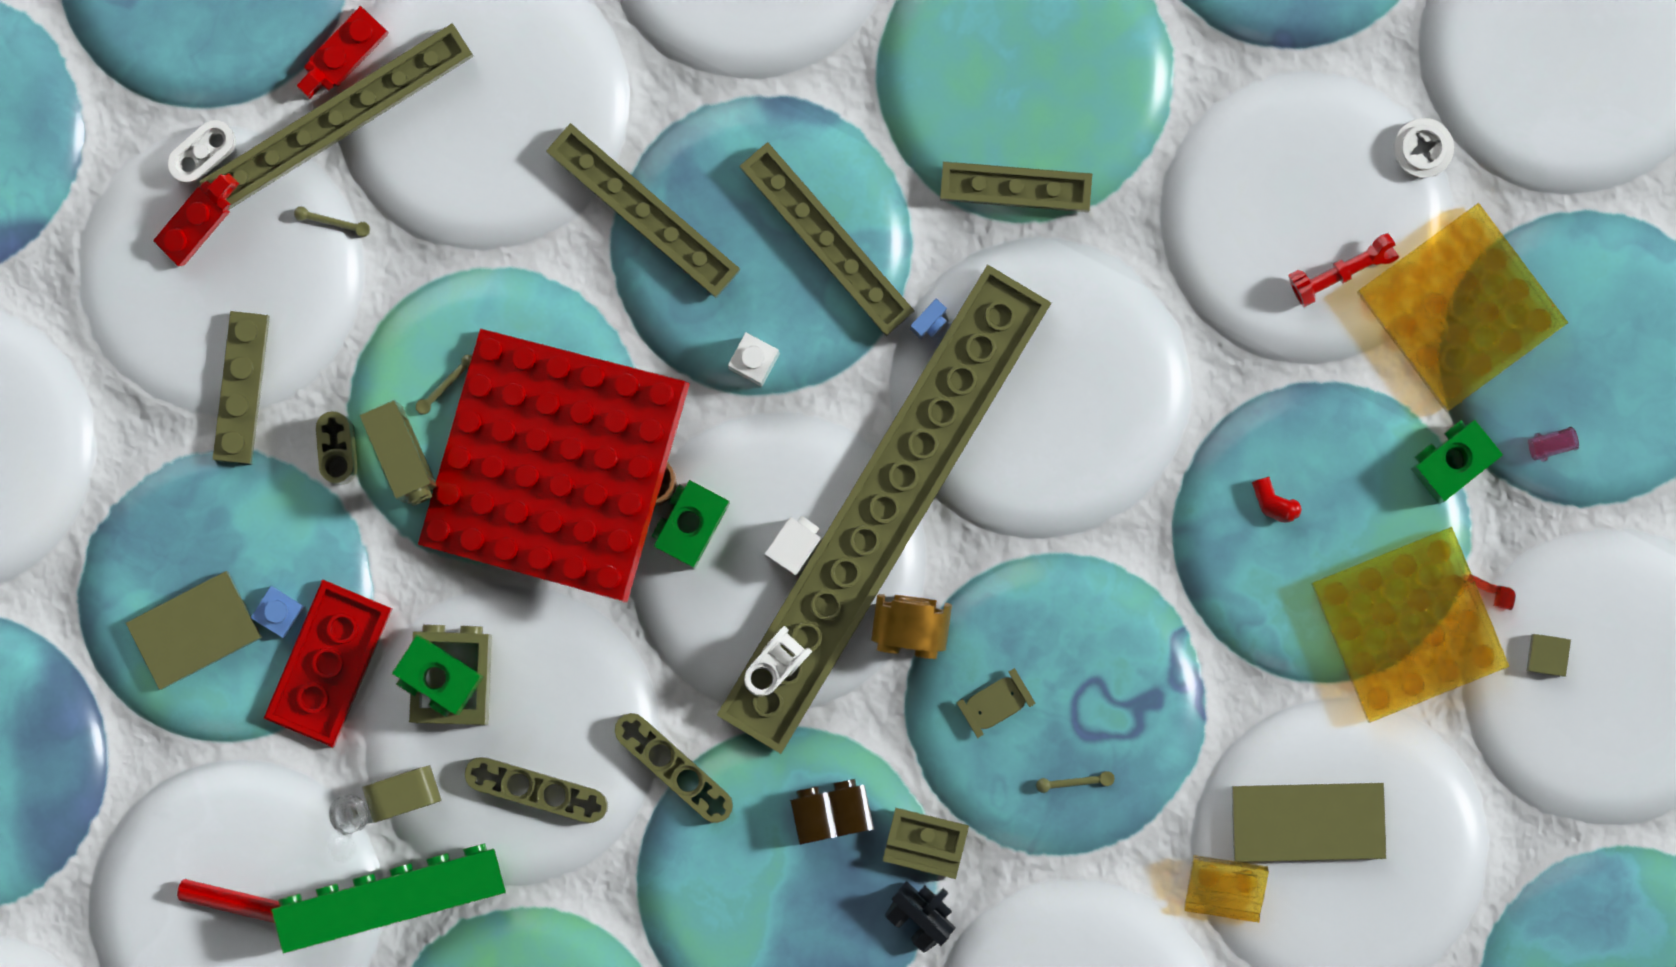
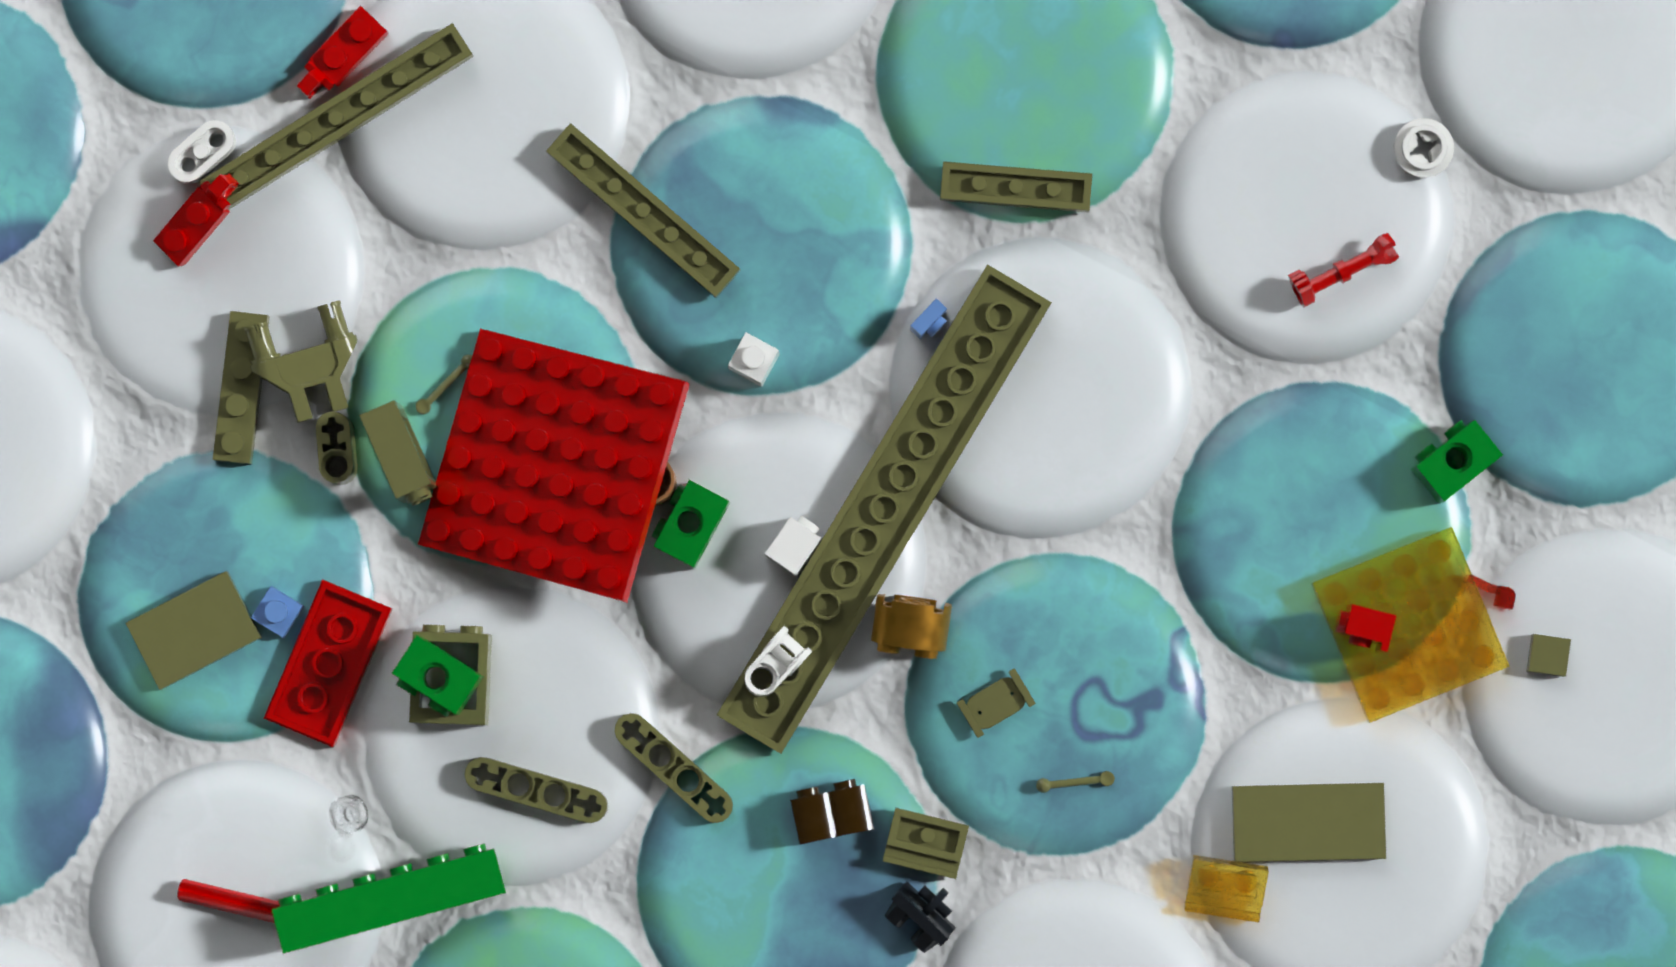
olive hinge [294,206,371,237] -> none
olive beam [362,765,442,823] -> none
olive plate [739,142,915,336] -> none
red arm [1252,477,1302,523] -> none
clear yellow plate [1357,203,1568,412] -> none
clear pink pin [1528,426,1579,462] -> none
none -> olive connector [244,300,358,423]
none -> red brick [1335,604,1397,653]

